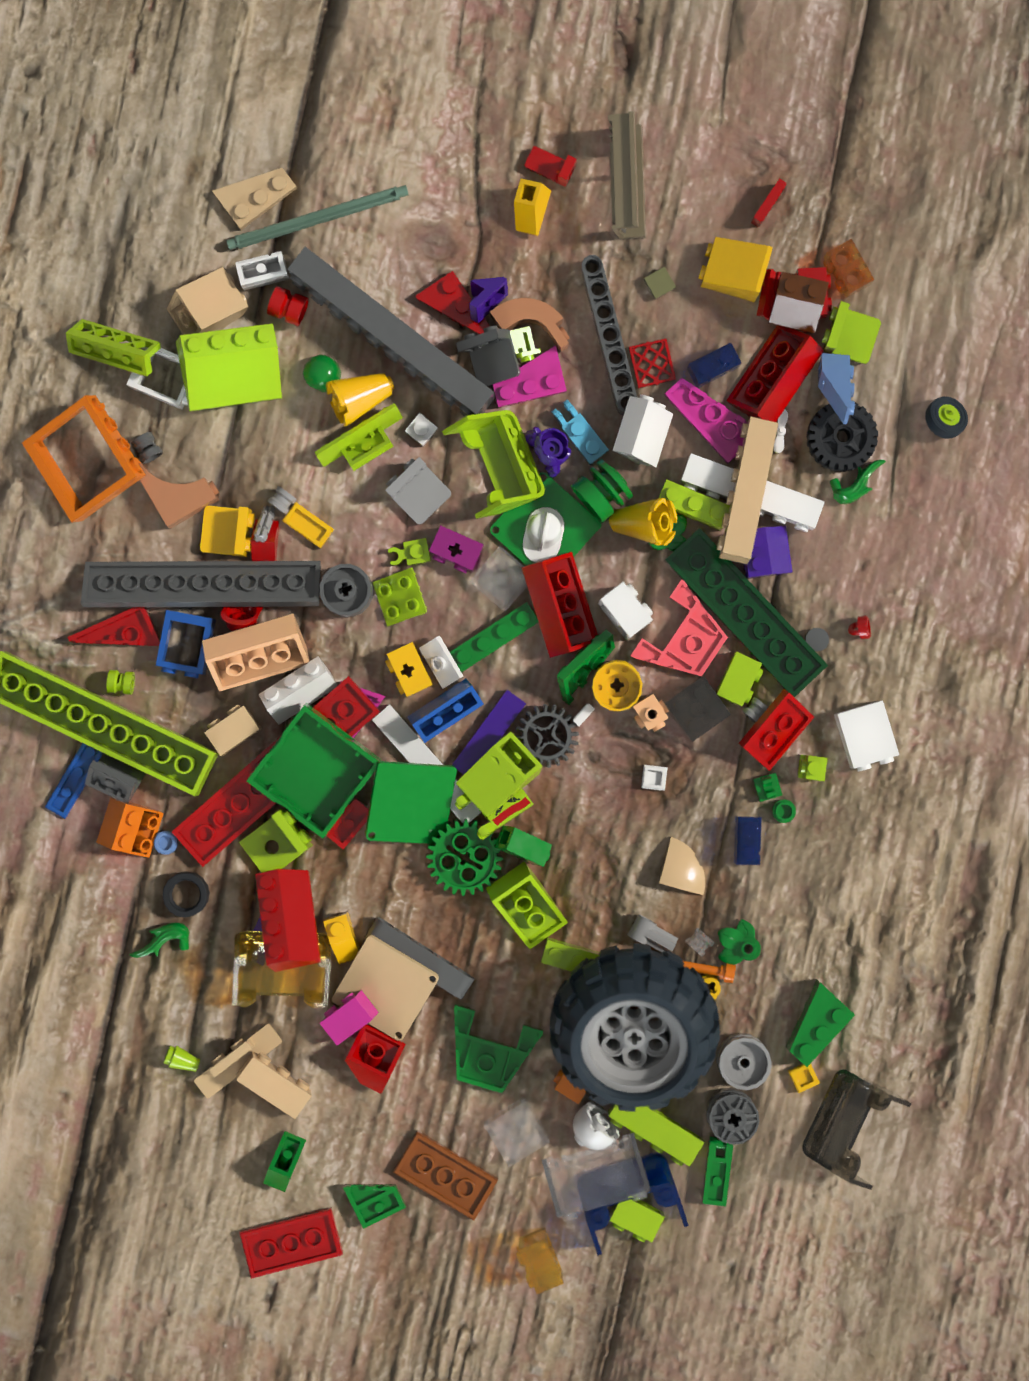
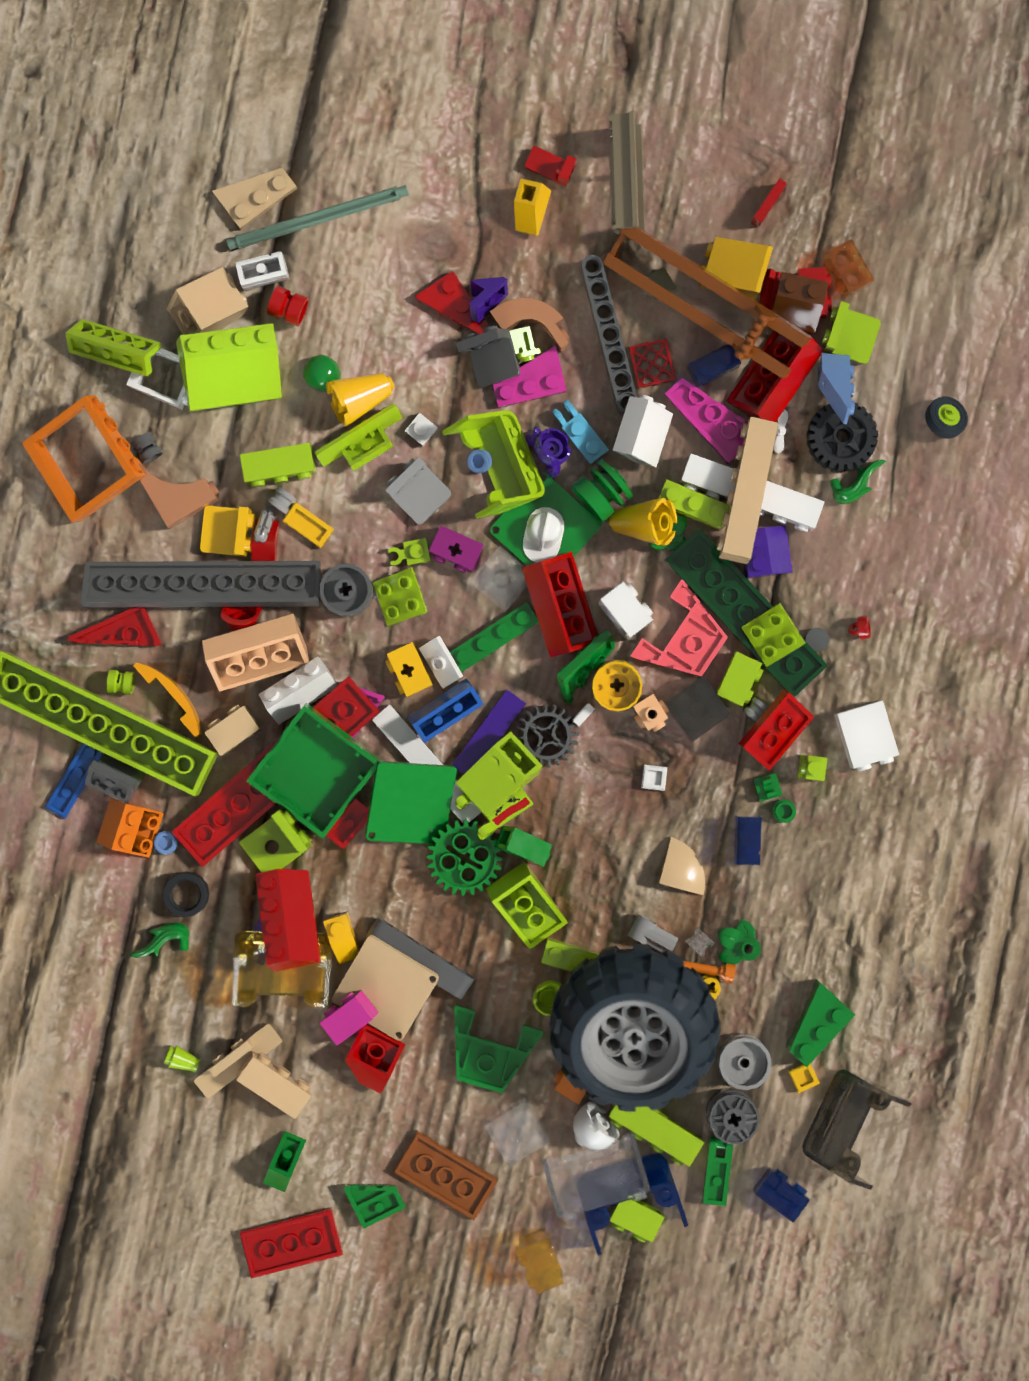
blue window [155,610,216,678] -> none
dark grey brick [288,247,494,417] -> none
none -> light orange slope [133,663,202,737]
none -> lime brick [240,442,317,488]
none -> medium blue tile [467,449,492,473]
none -> lime hair [532,980,562,1016]
none -> dark orange piece [603,227,812,379]
none -> lime hinge [741,603,805,667]
none -> clear blue brick [753,1167,810,1222]

